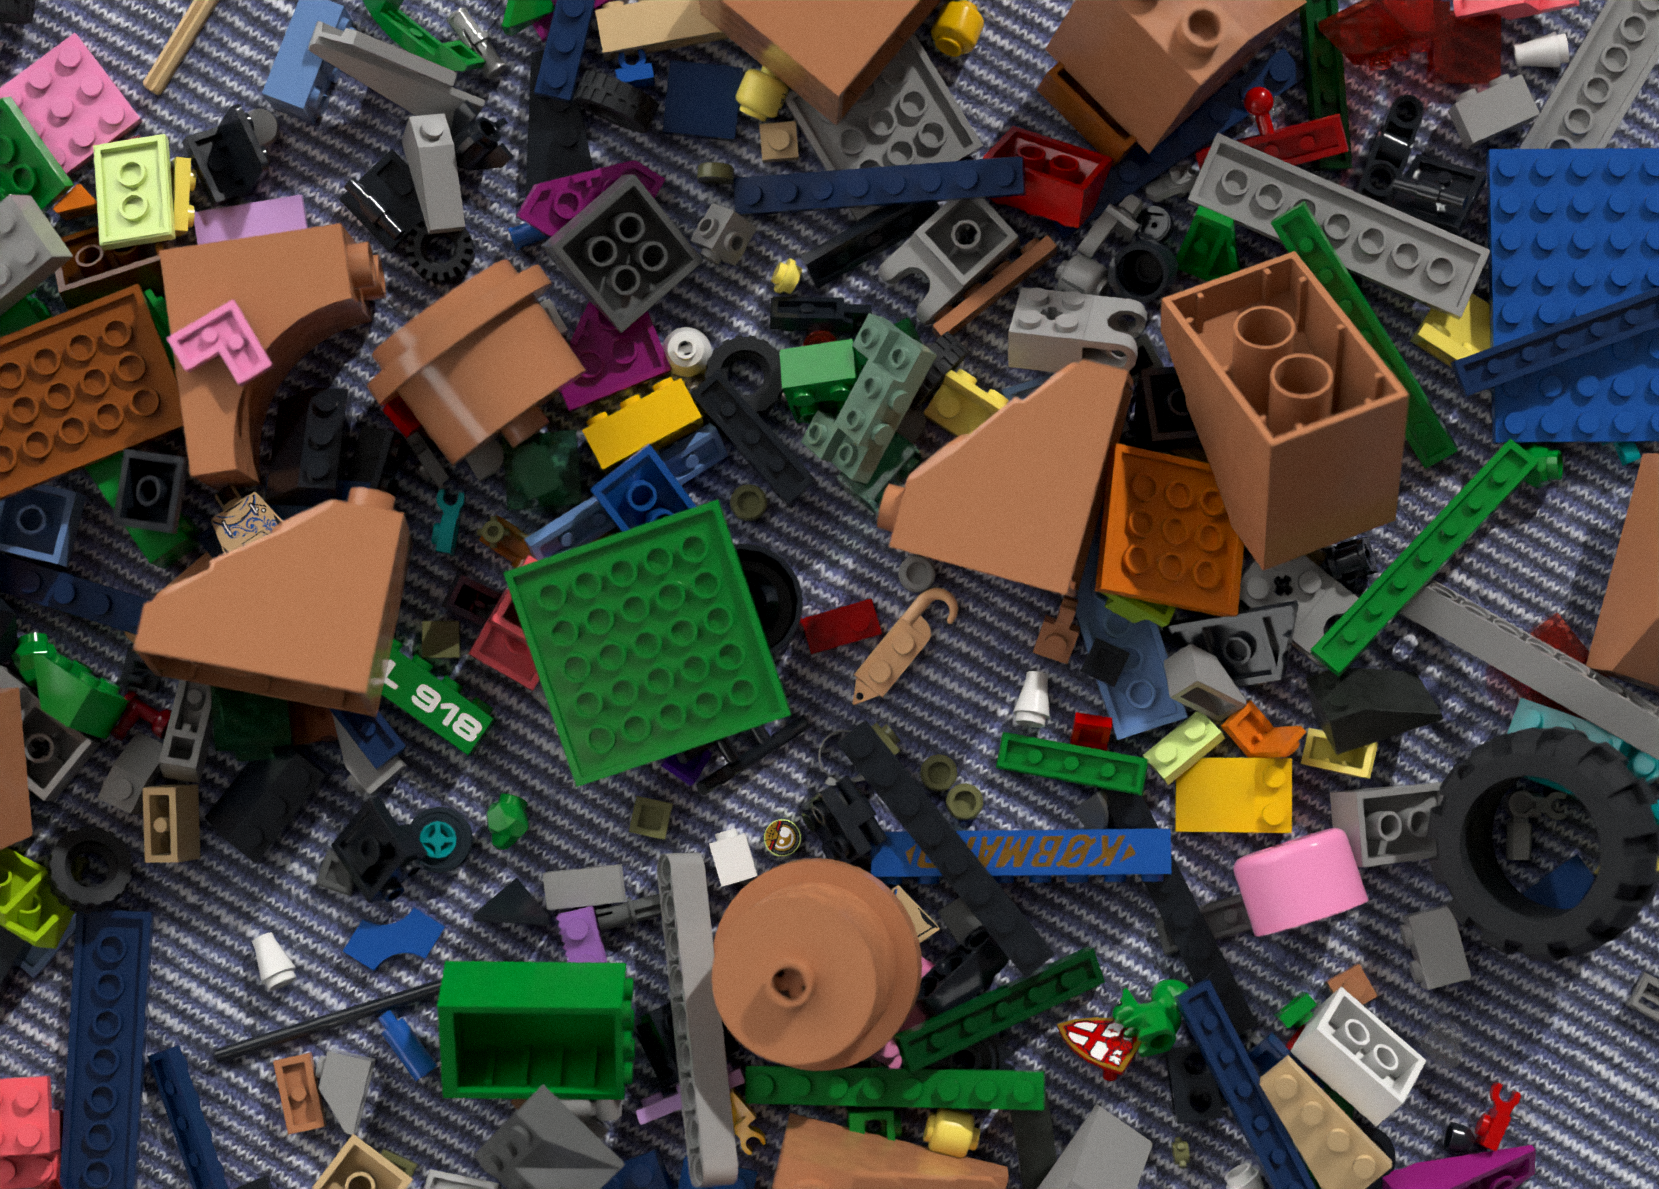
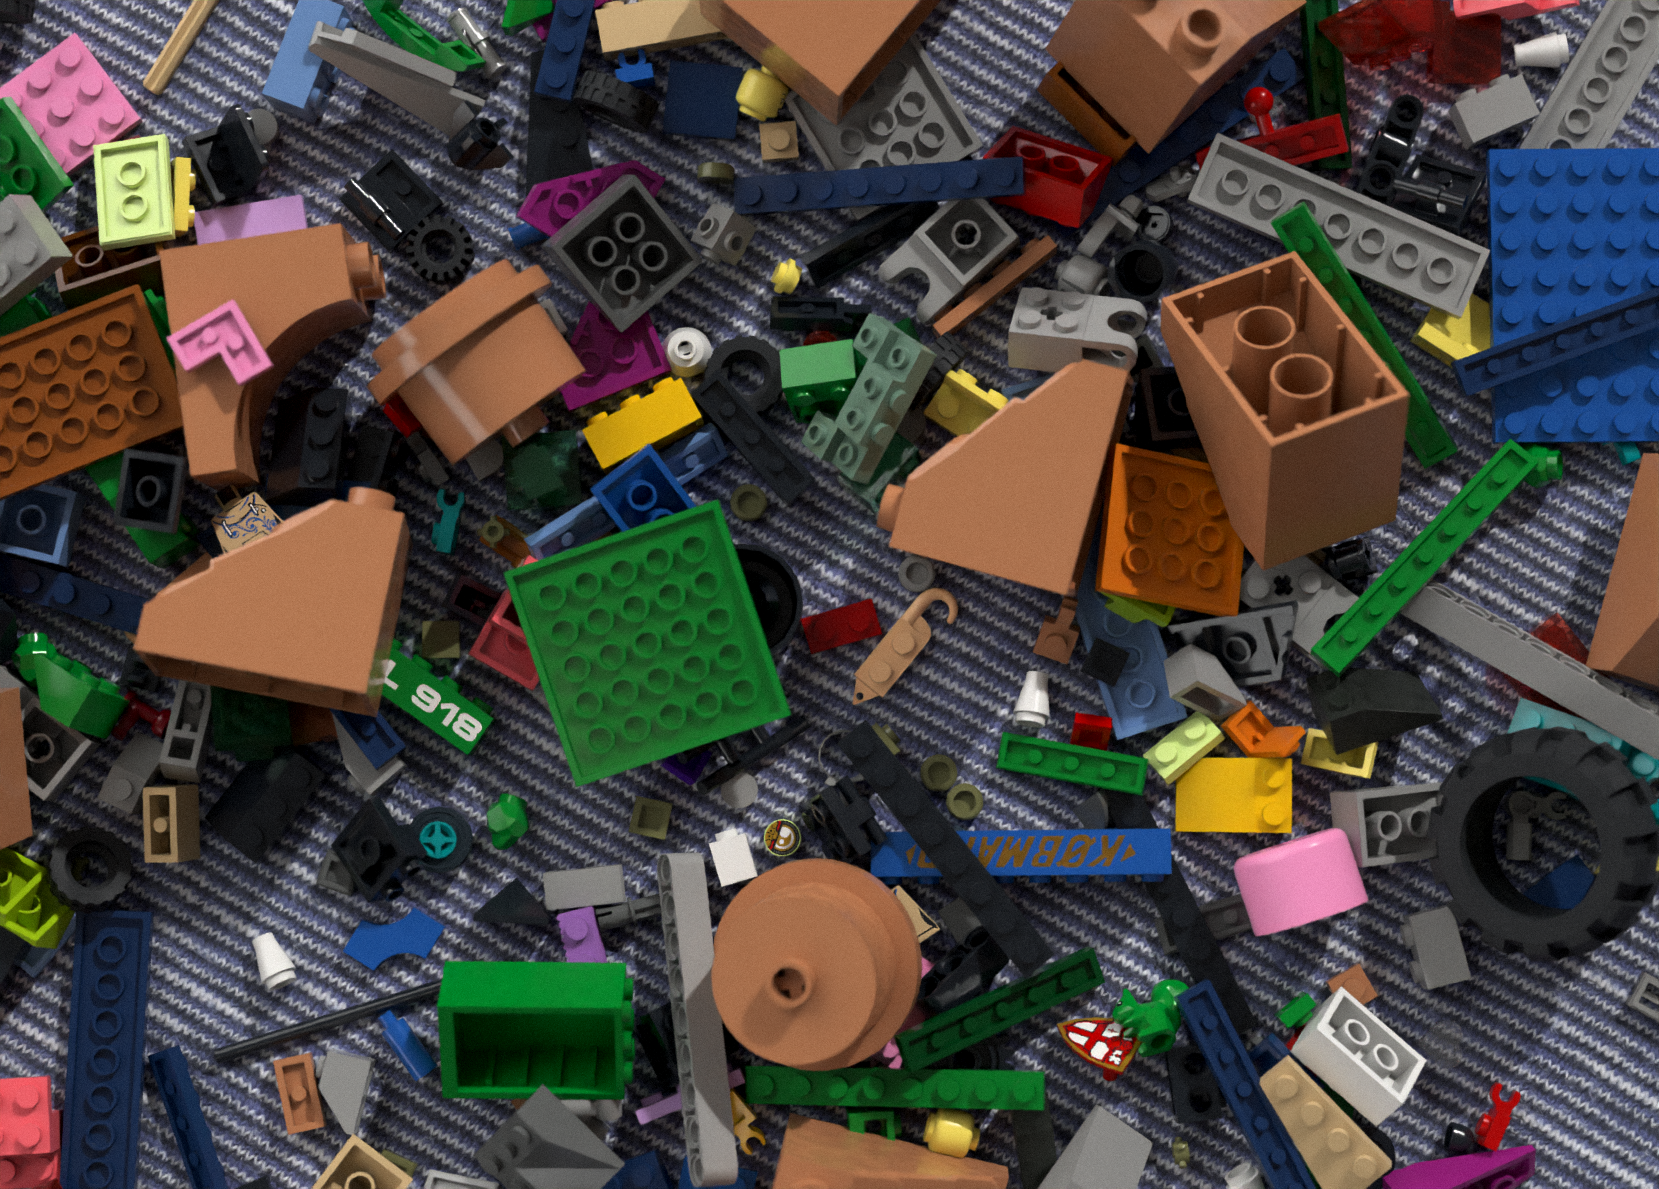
orange slope [53,184,97,220] -> none
light grey slope [401,113,465,234] -> none
yellow head [931,0,984,57] -> none
green wing [1175,205,1241,282] -> none
none -> light grey tile [721,772,758,808]

